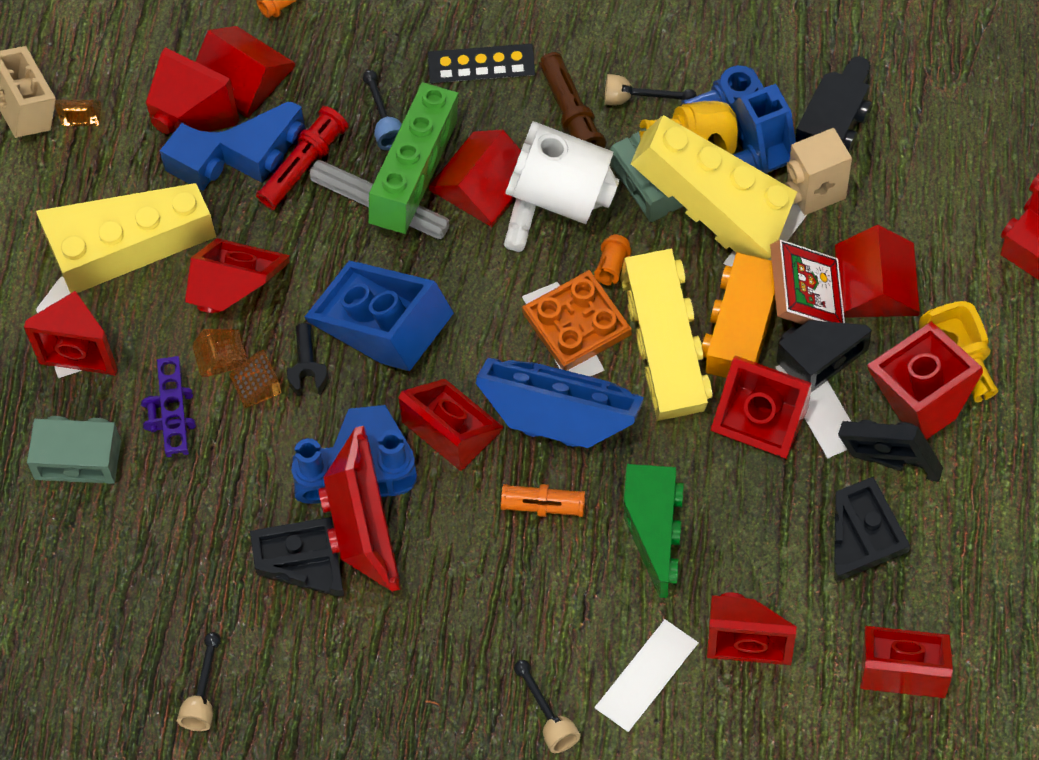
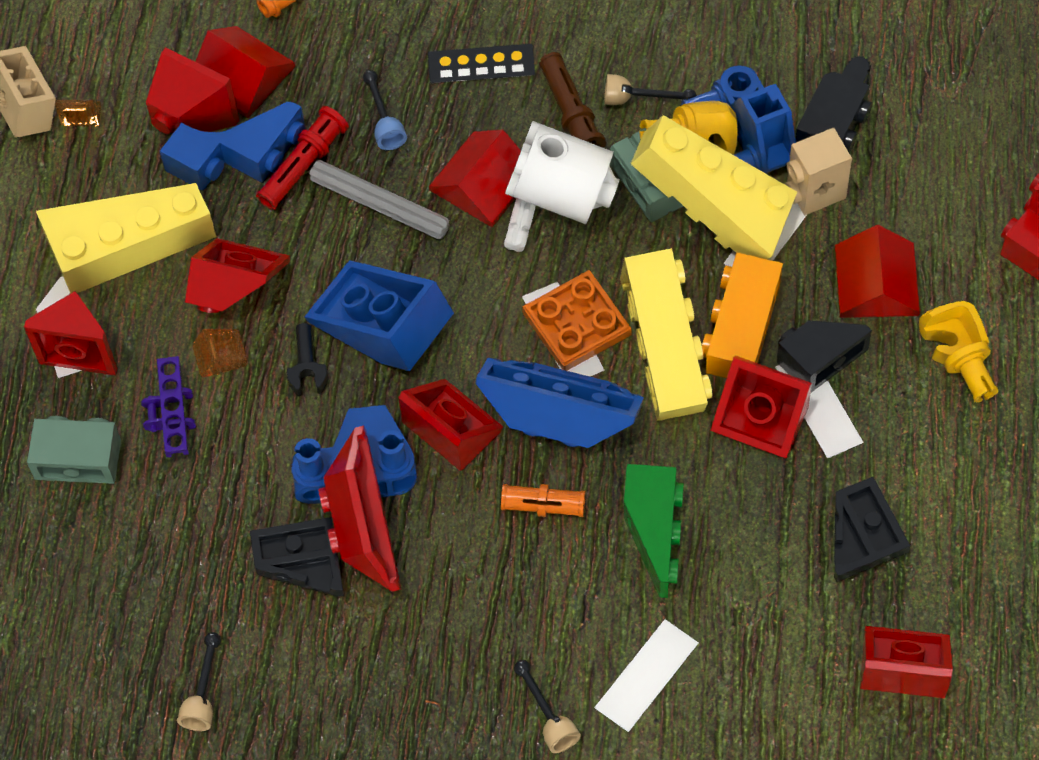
clear orange slope [229,349,282,409] -> none
bright green brick [368,82,458,234] -> none
orange pin [594,234,632,285] -> none
red slope [707,592,797,665] -> none
tile [770,239,845,324] -> none
black wing [838,420,943,482] -> none
red slope [867,321,983,440] -> none

